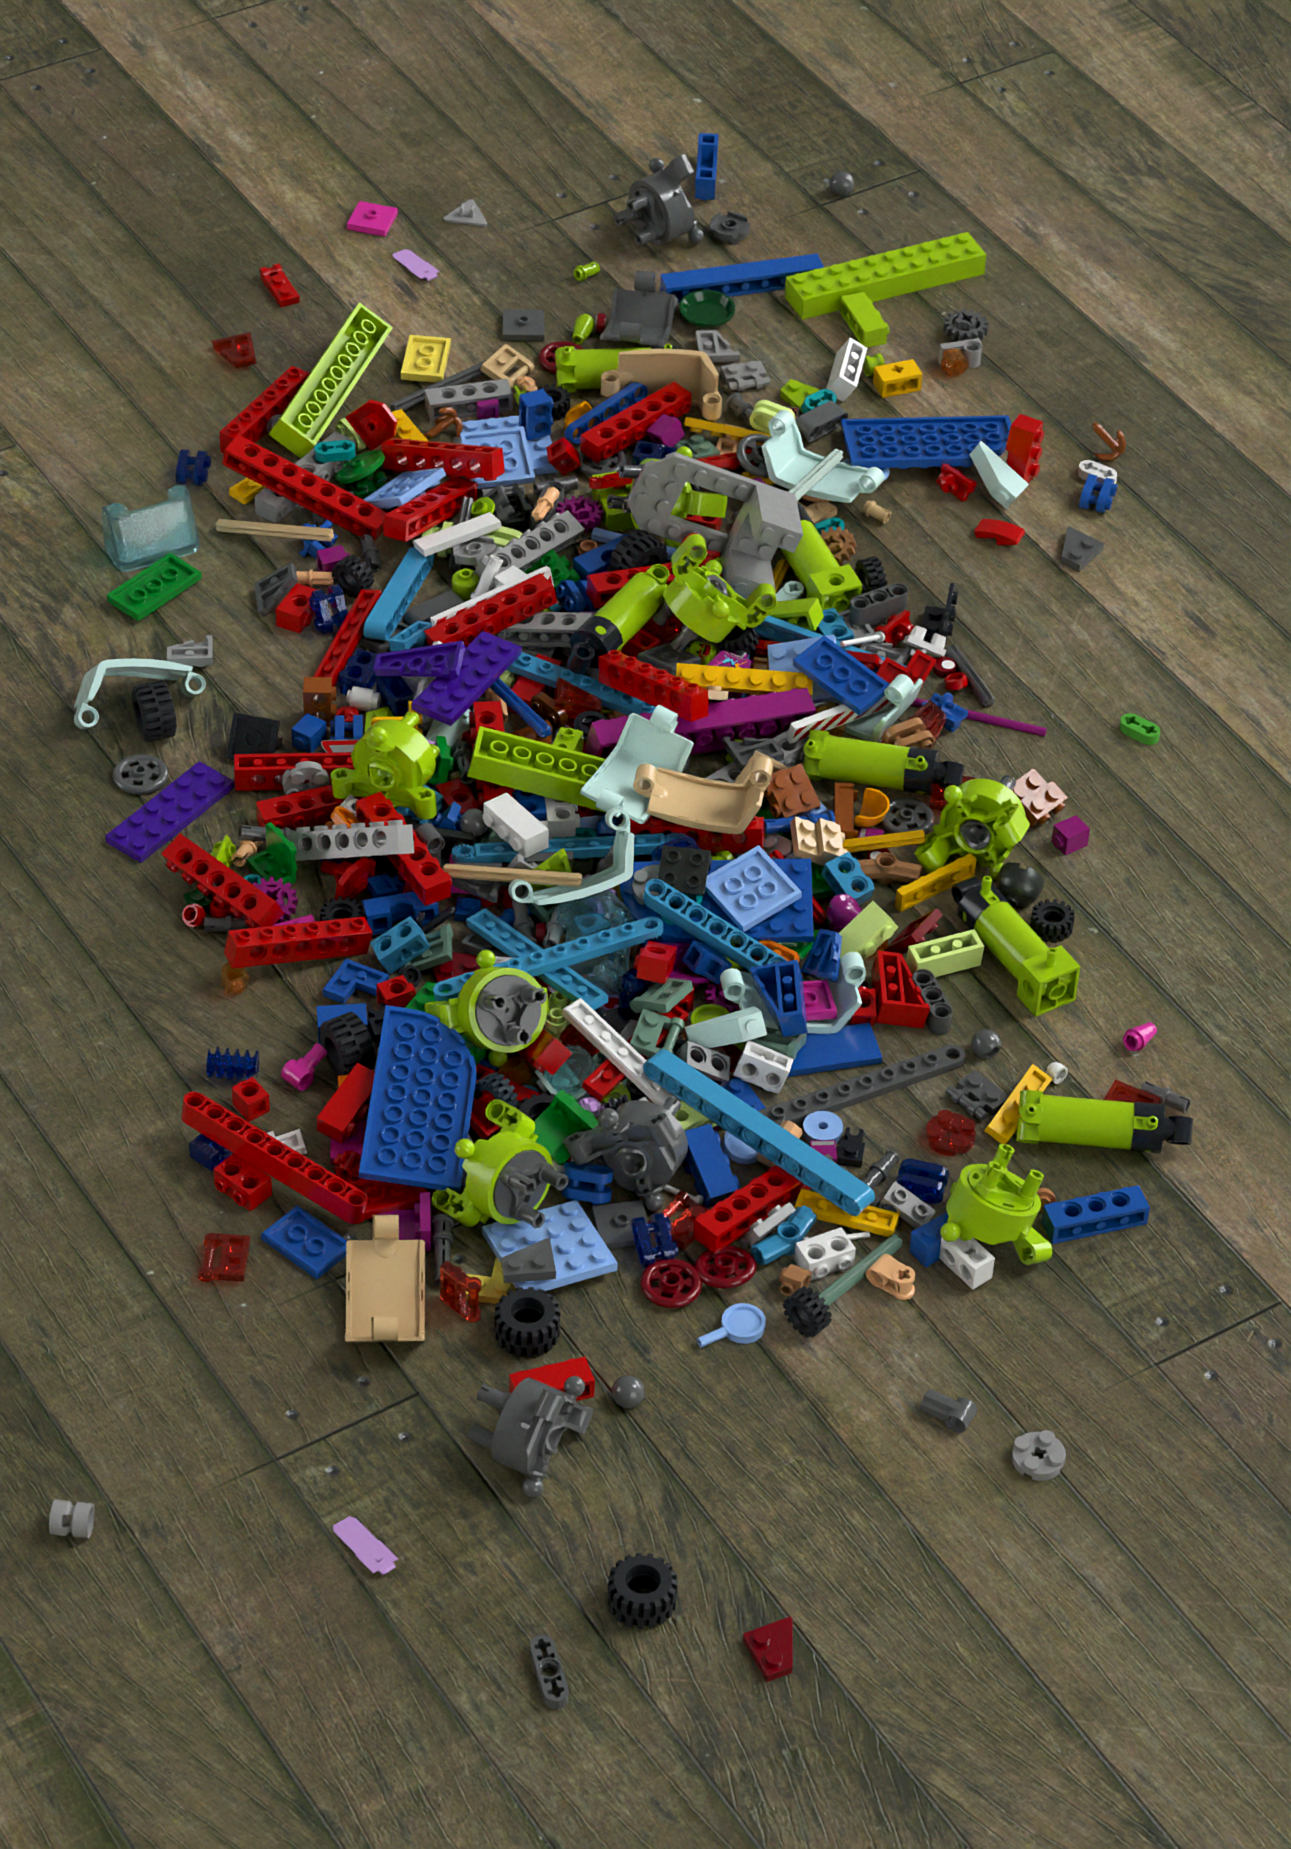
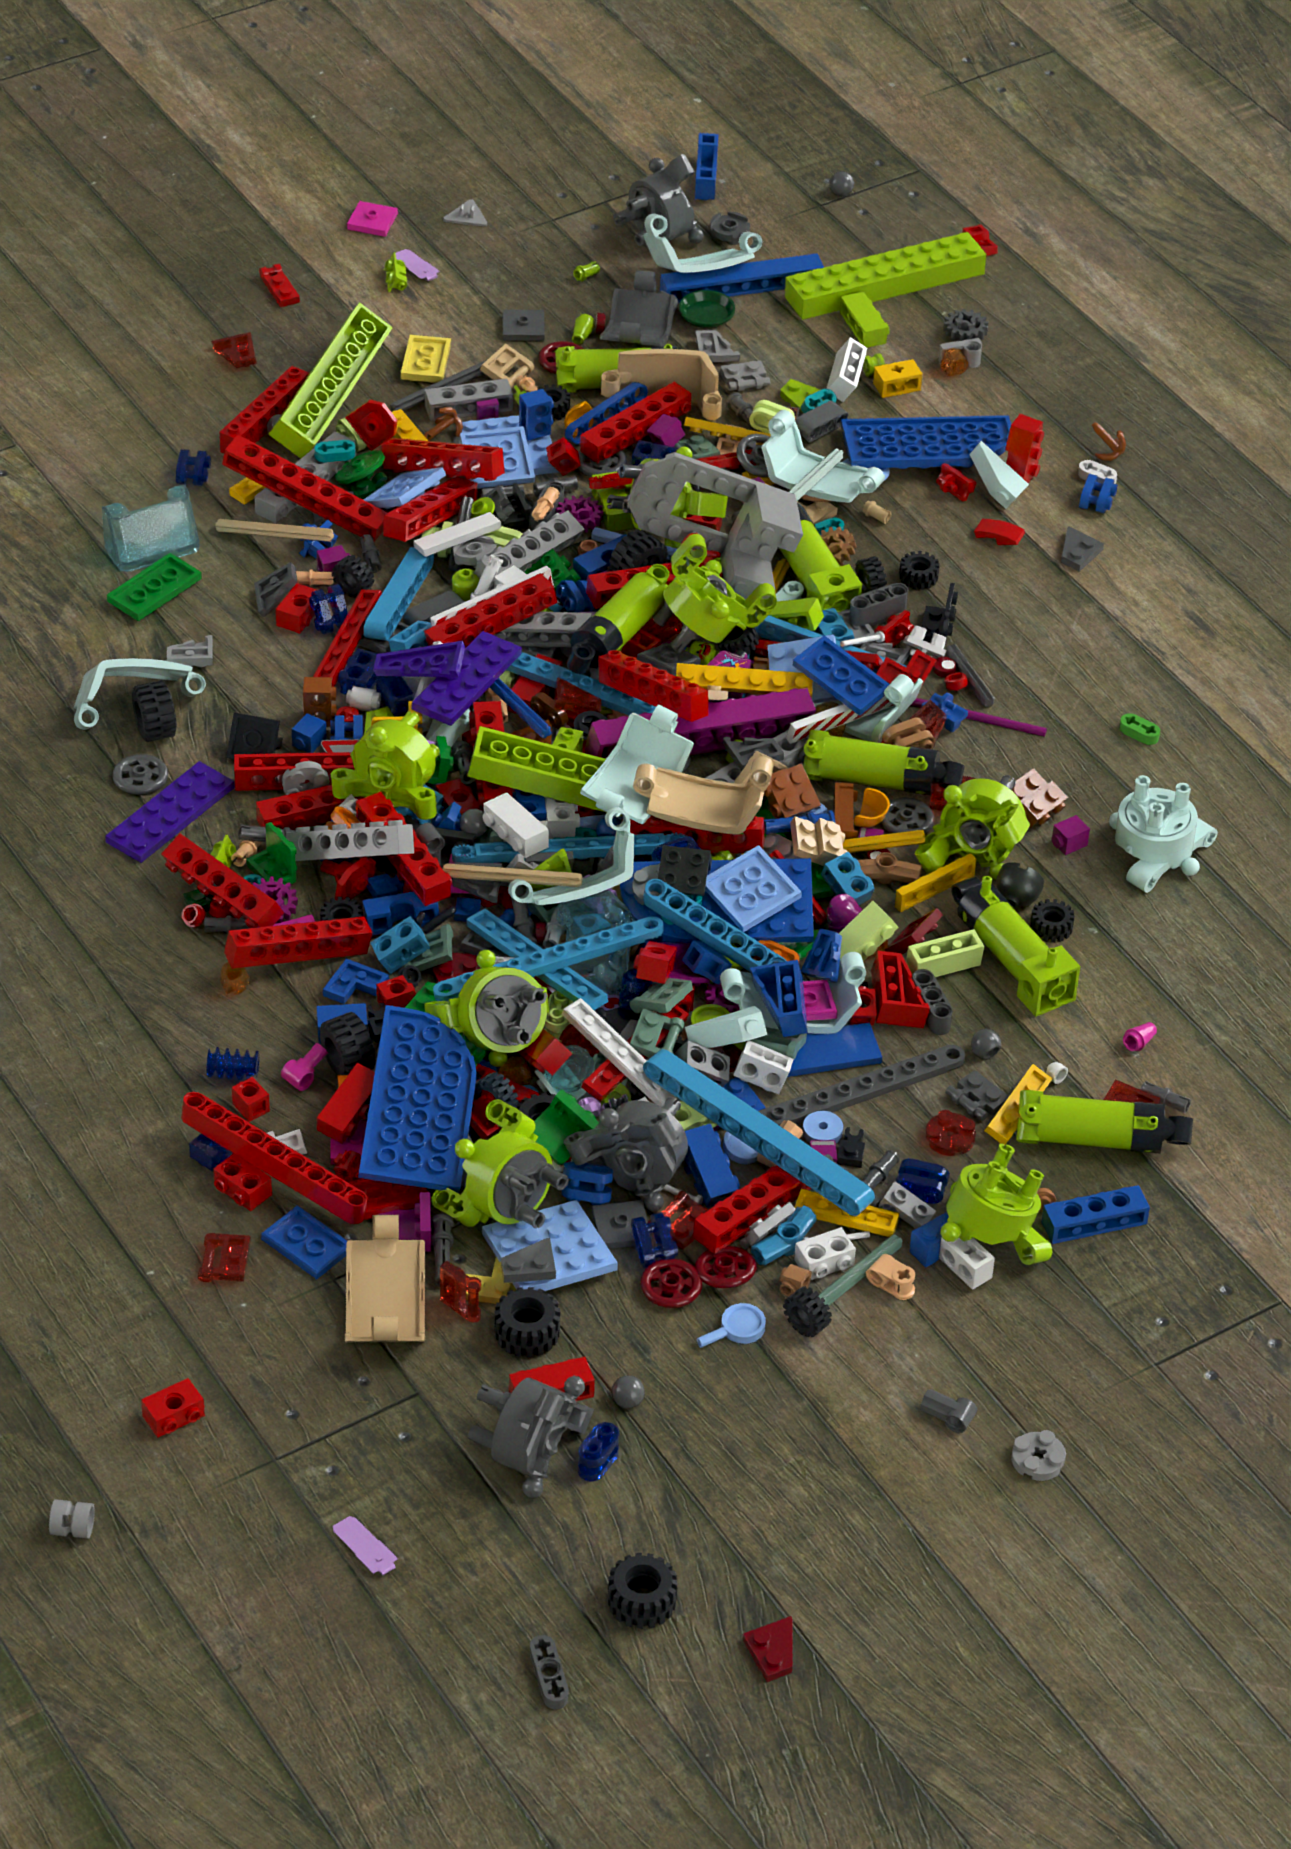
none -> red brick [141,1378,205,1438]
none -> lime hinge [384,252,407,292]
none -> clear blue brick [578,1422,619,1482]
none -> light aqua panel [643,214,762,272]
none -> black tyre [899,551,940,590]
none -> red slope [962,224,998,256]
none -> light aqua piece [1109,775,1218,893]

